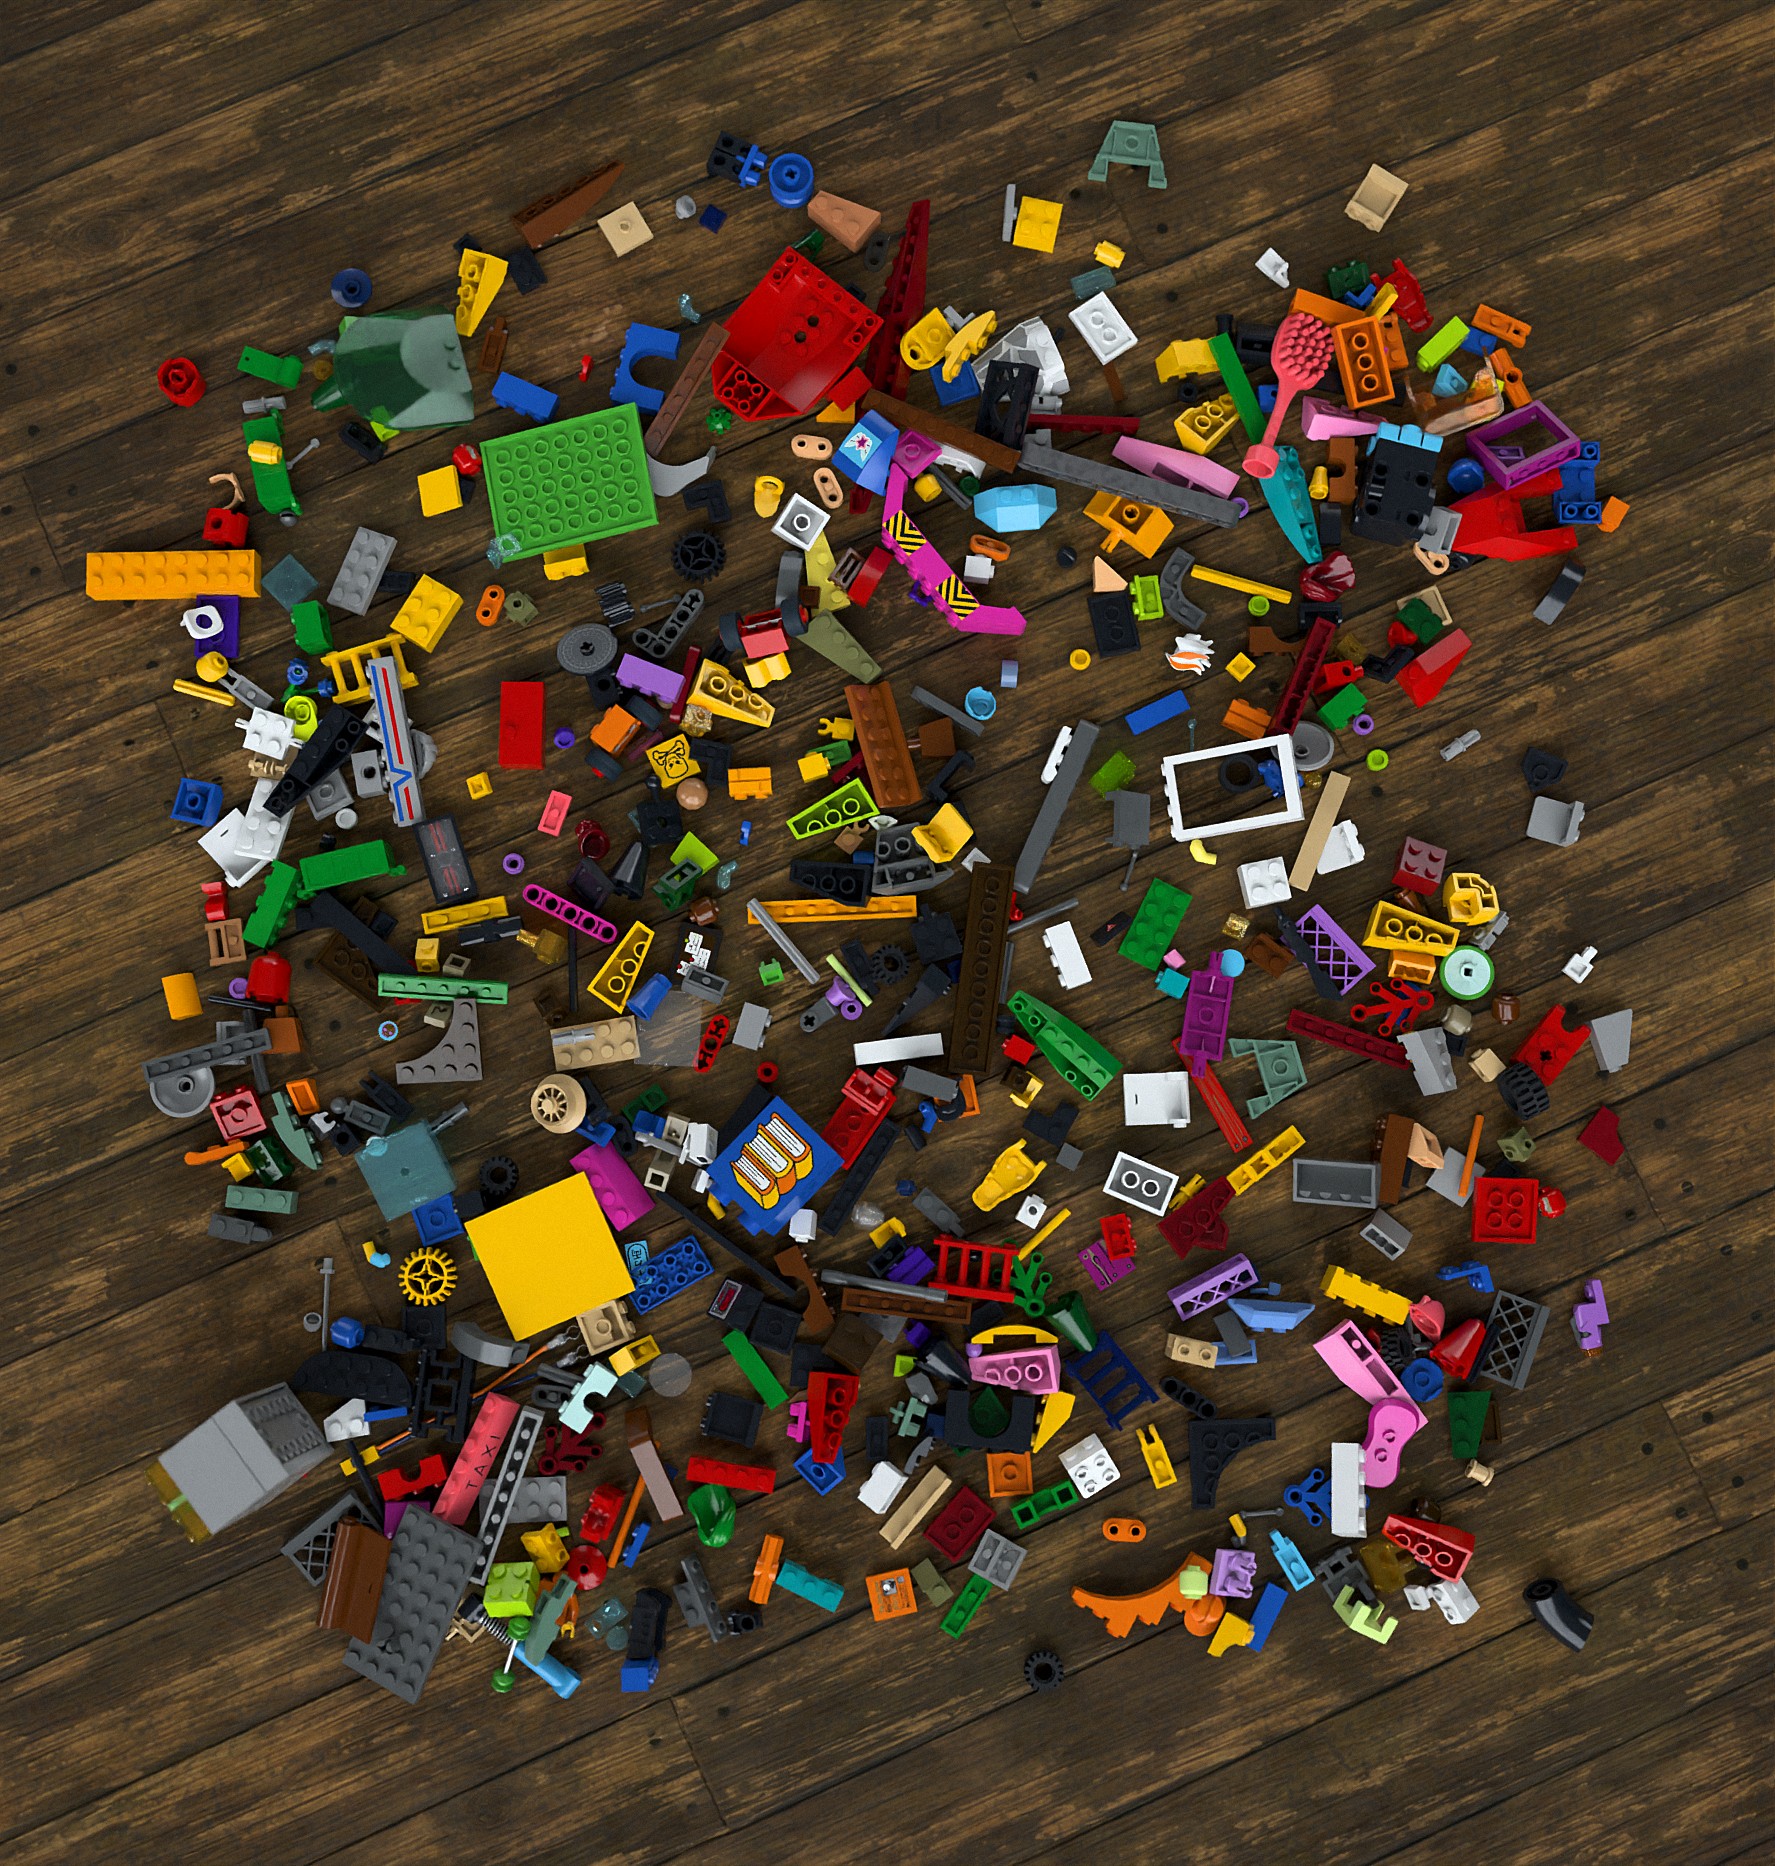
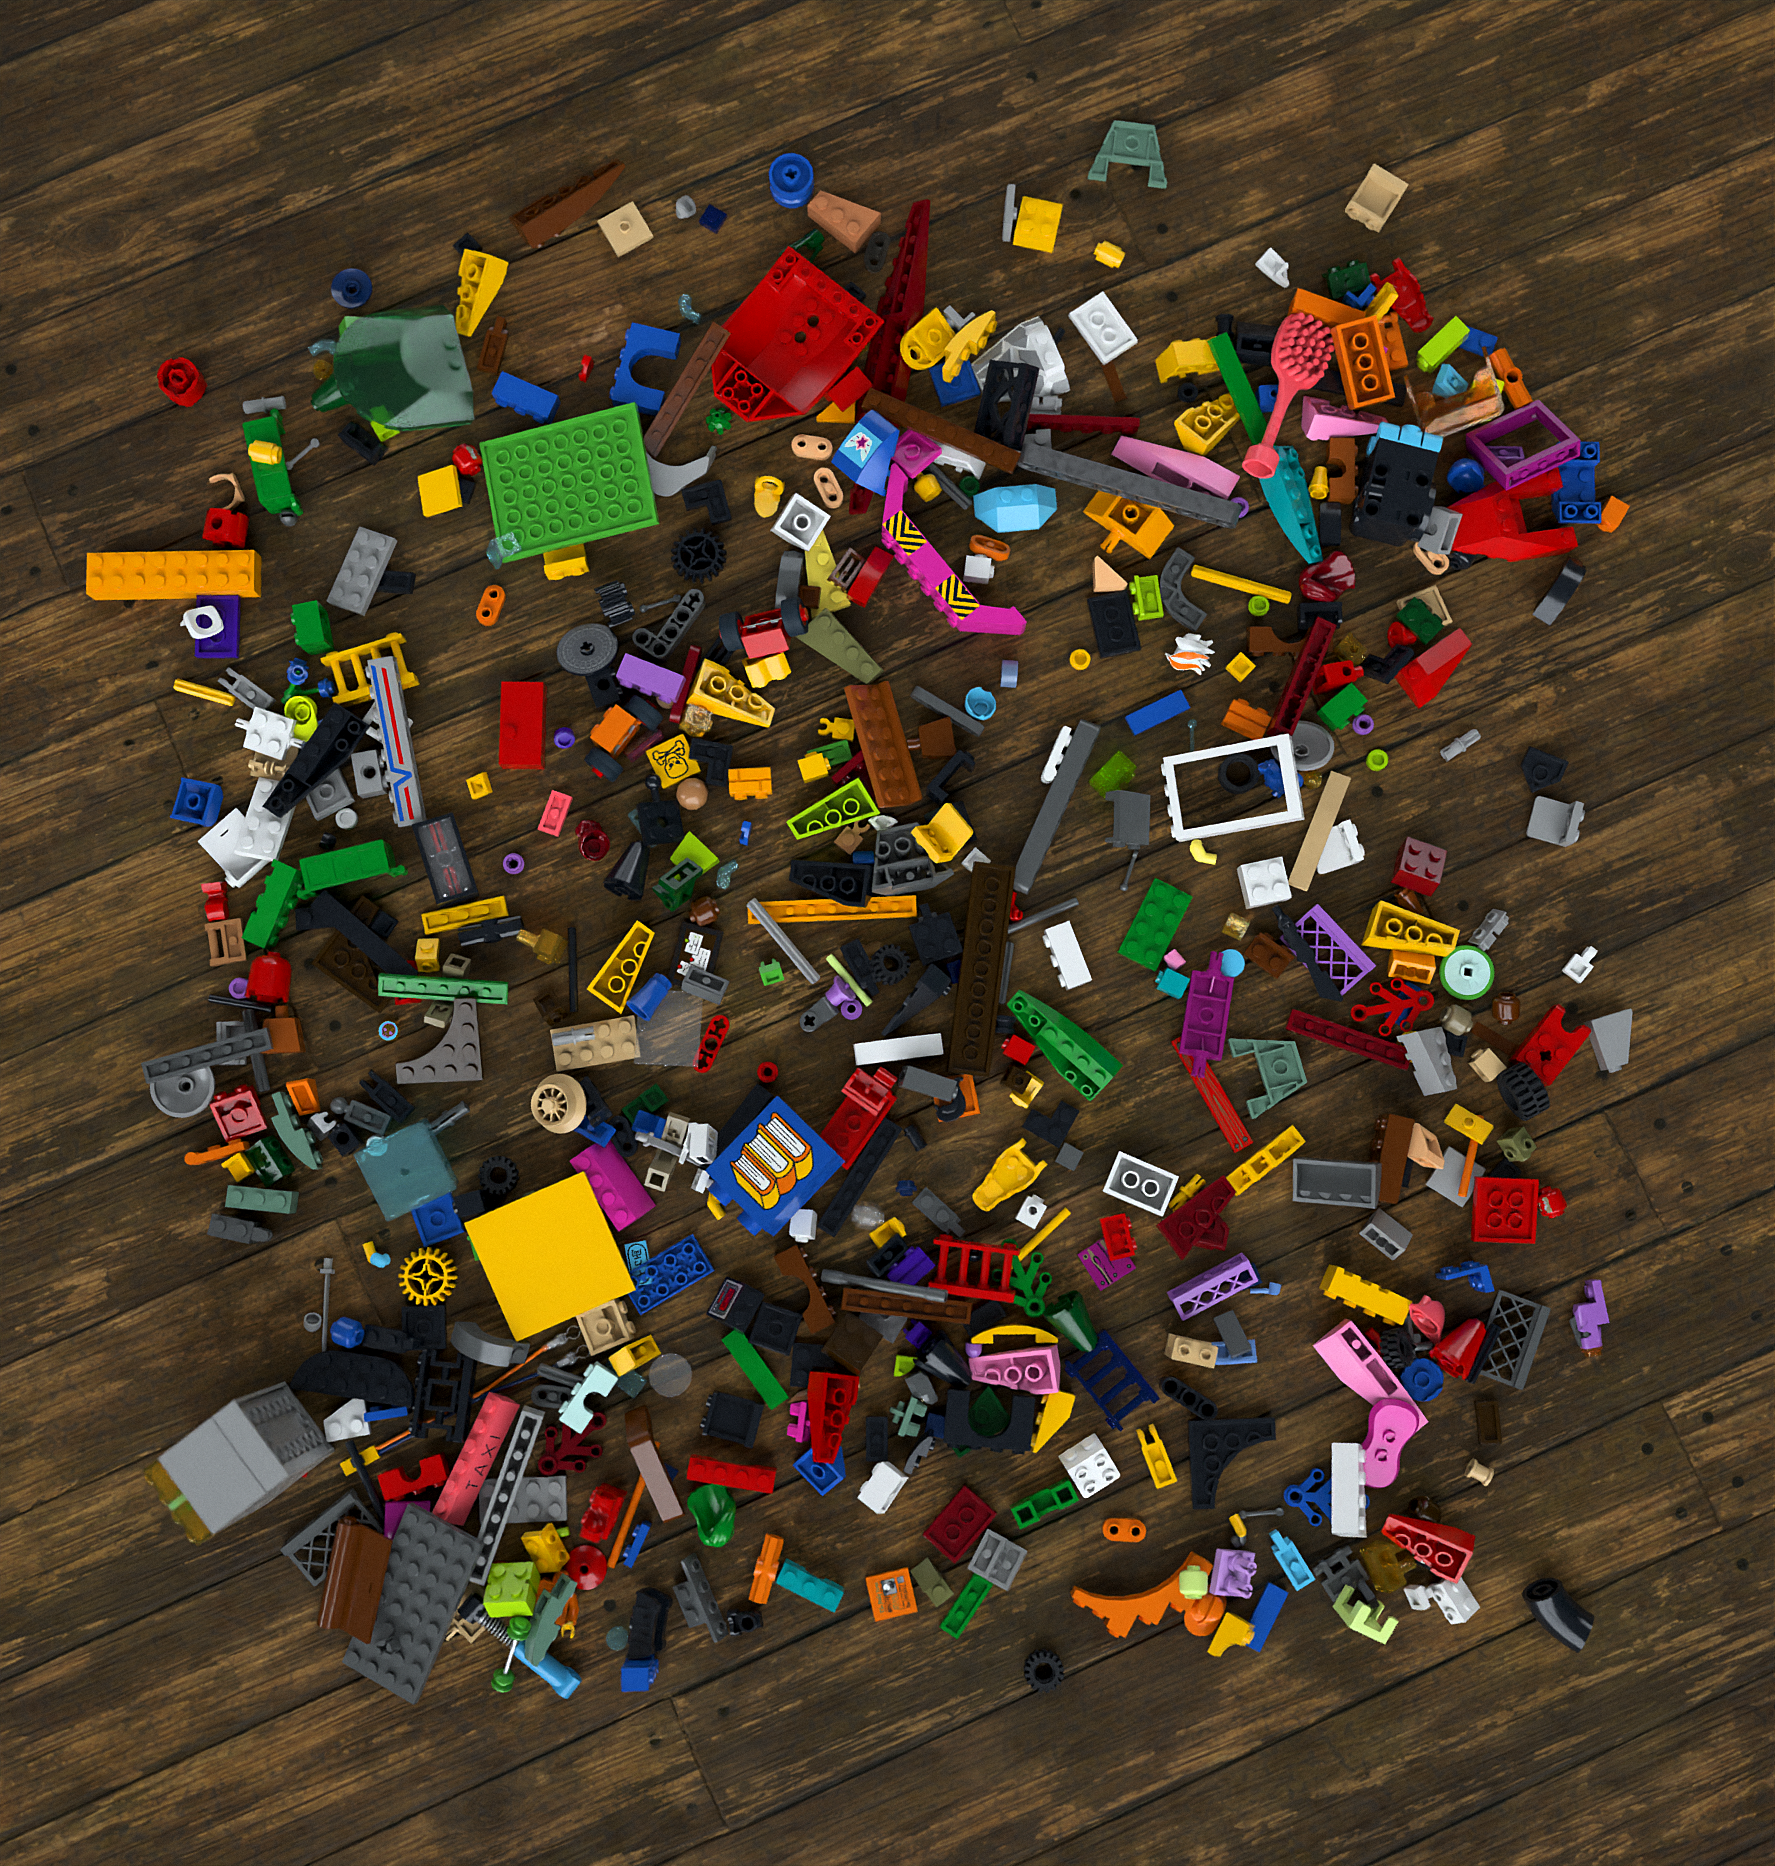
light orange brick [161,973,203,1021] -> none
yellow head [196,651,229,682] -> none
green door [237,346,304,389] -> none
clear light blue tile [260,554,320,613] -> none
yellow brick [390,574,464,653] -> none
light grey piece [410,729,438,779] -> none
black plate [502,245,548,296] -> none
olive brick [503,591,539,627] -> none
dark pink beam [523,884,619,944] -> none
black container [566,856,616,915] -> none
clear light blue bracket [584,1597,628,1640] -> none
black tile [655,1190,797,1298] -> none
black hips [706,130,768,188] -> none
light grey brick [732,1002,773,1051] -> none
tan fence [879,1464,952,1550] -> none
dark purple piece [908,580,933,607] -> none
blue arm [919,1101,937,1133] -> none
orange tile [986,1450,1033,1497] -> none
black tile [1056,546,1077,568] -> none
clear light blue tile [1070,265,1116,300] -> none
black slope [1090,911,1133,948] -> none
white door [1123,1072,1191,1128] -> none
medium blue wedge [1225,1298,1315,1333] -> none
yellow brick [1442,873,1500,926] -> none
dark green wing [1447,1390,1492,1458] -> none
orange plate [1470,304,1531,348] -> none
dark red tile [1576,1106,1625,1166] -> none
none -> yellow plate [1444,1104,1494,1145]
none -> reddish brown piece [1471,1022,1519,1056]

